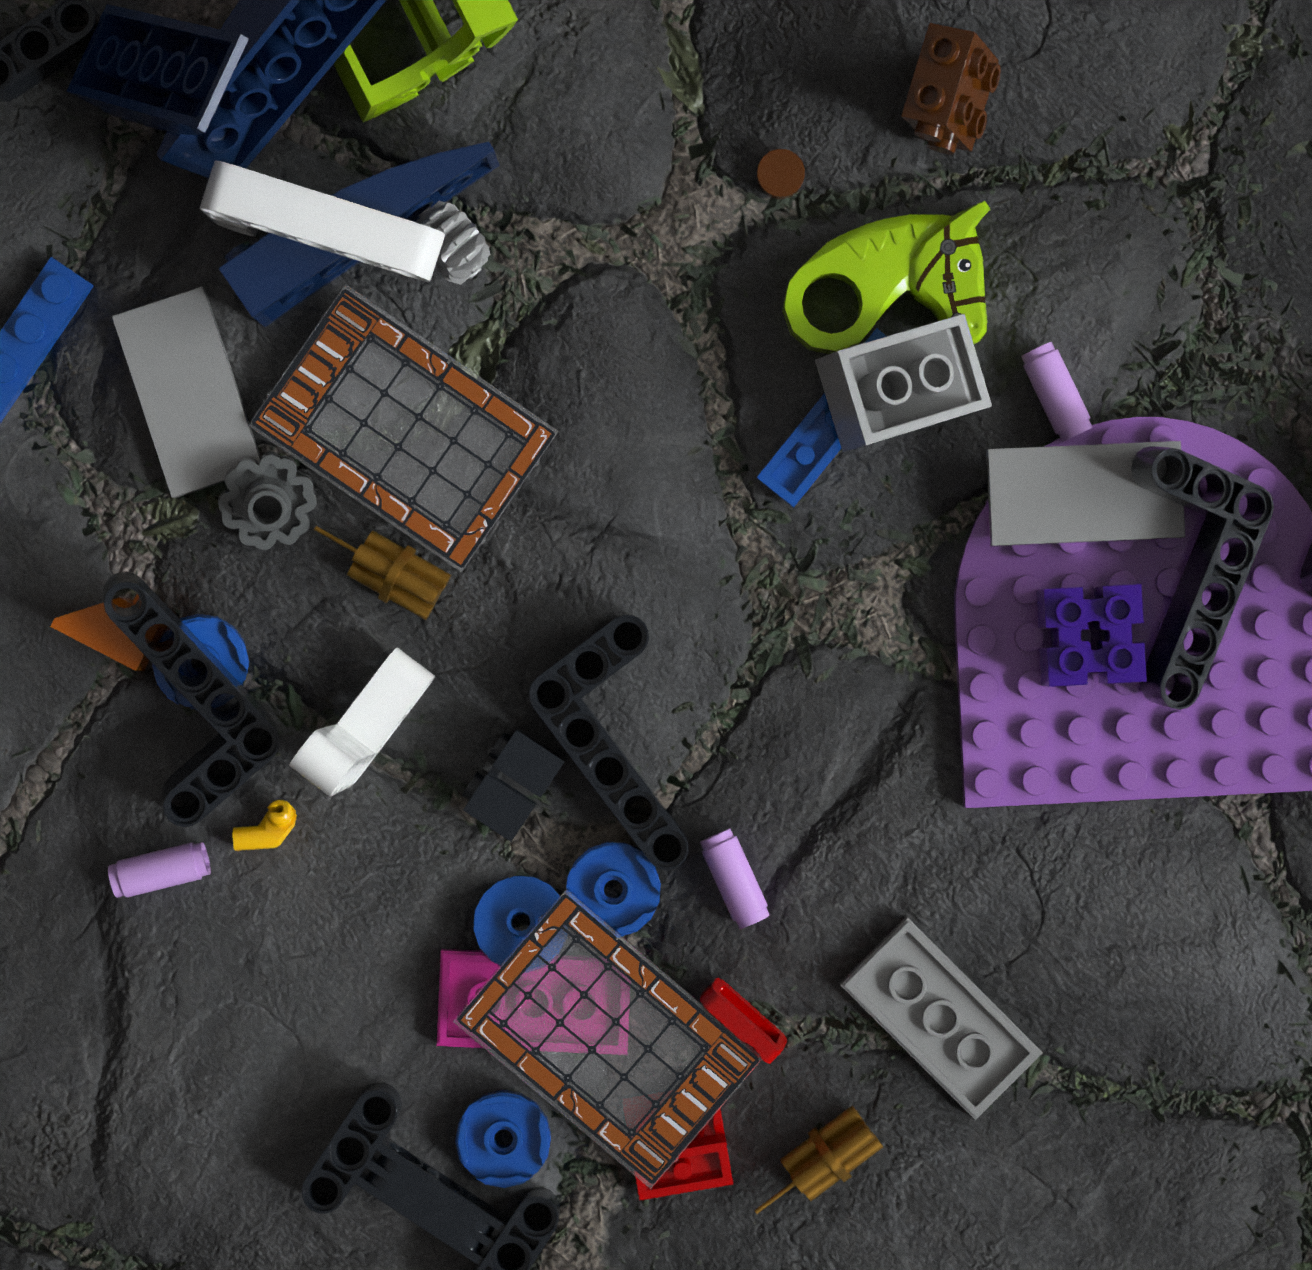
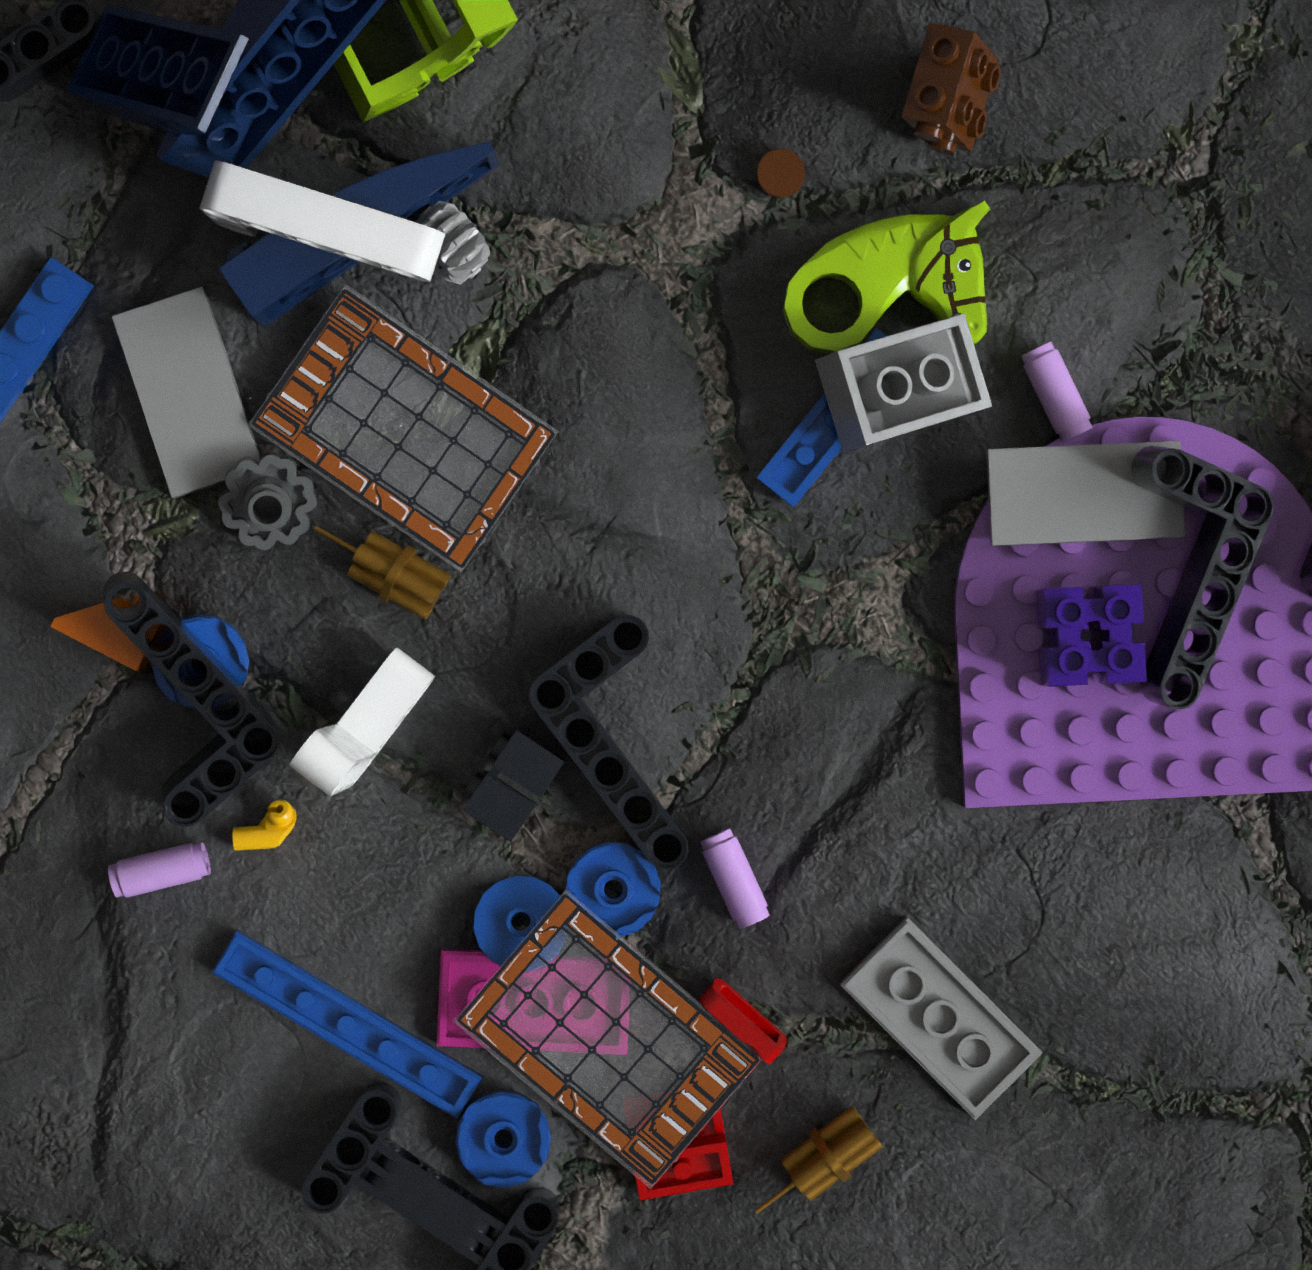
none -> blue tile [211,930,483,1119]

